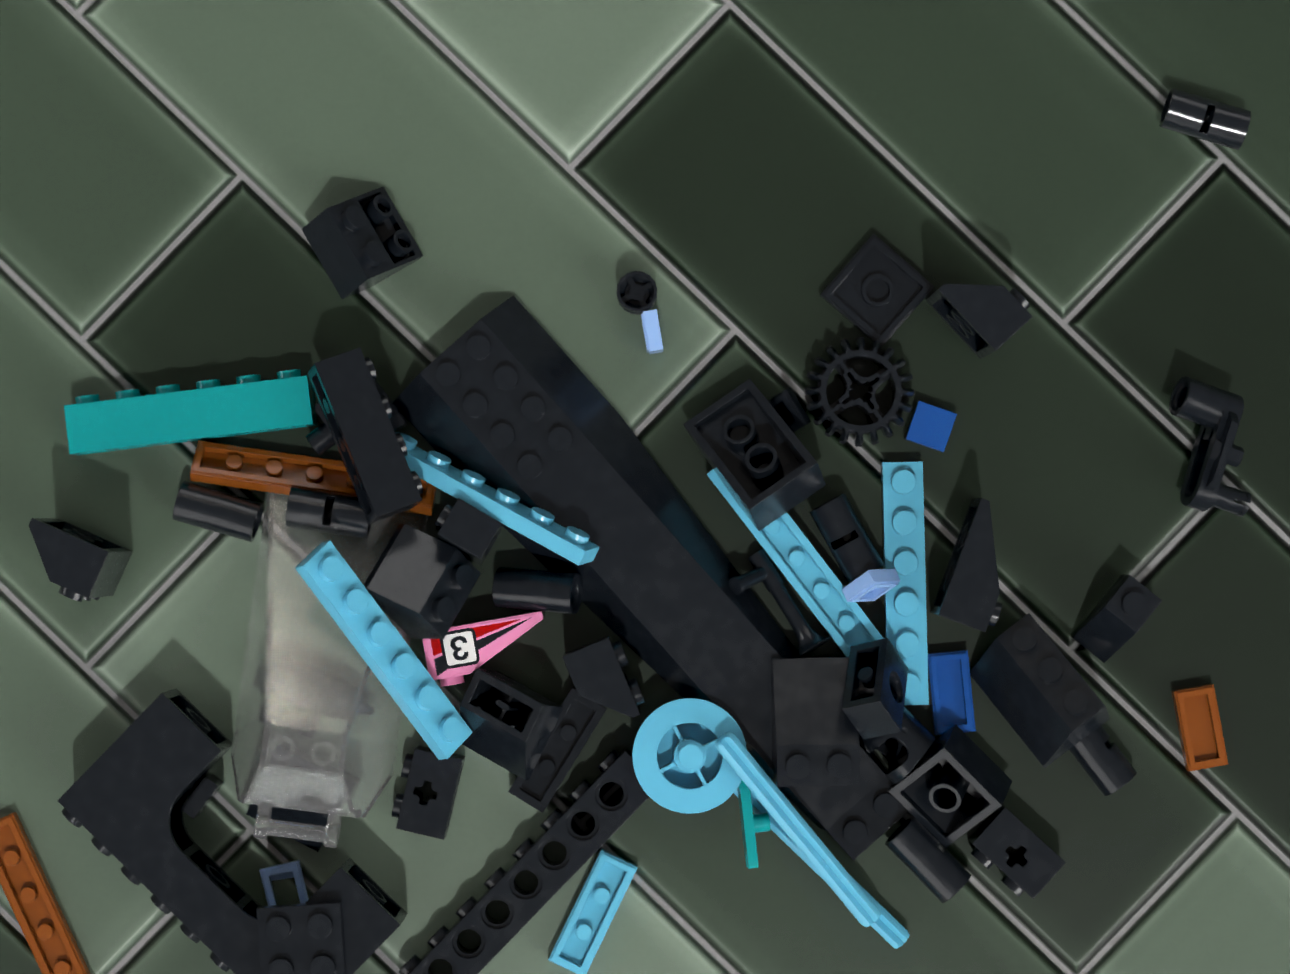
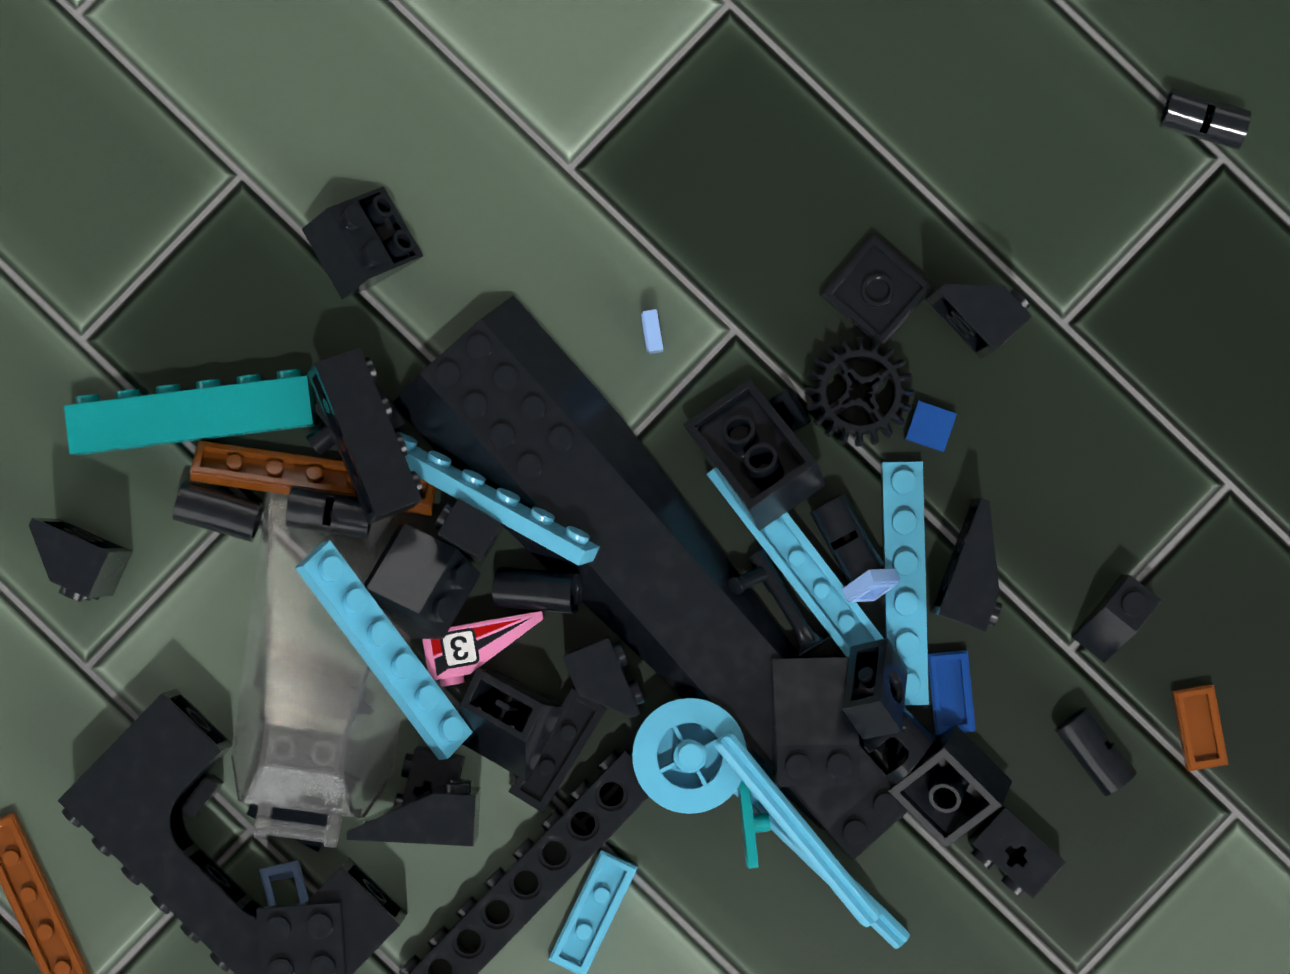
black wheel [617,271,657,315] -> none
black pin [885,816,971,903] -> none
black slope [970,613,1110,768] -> none
black piece [1169,376,1251,517] -> none
none -> black slope [346,779,481,846]

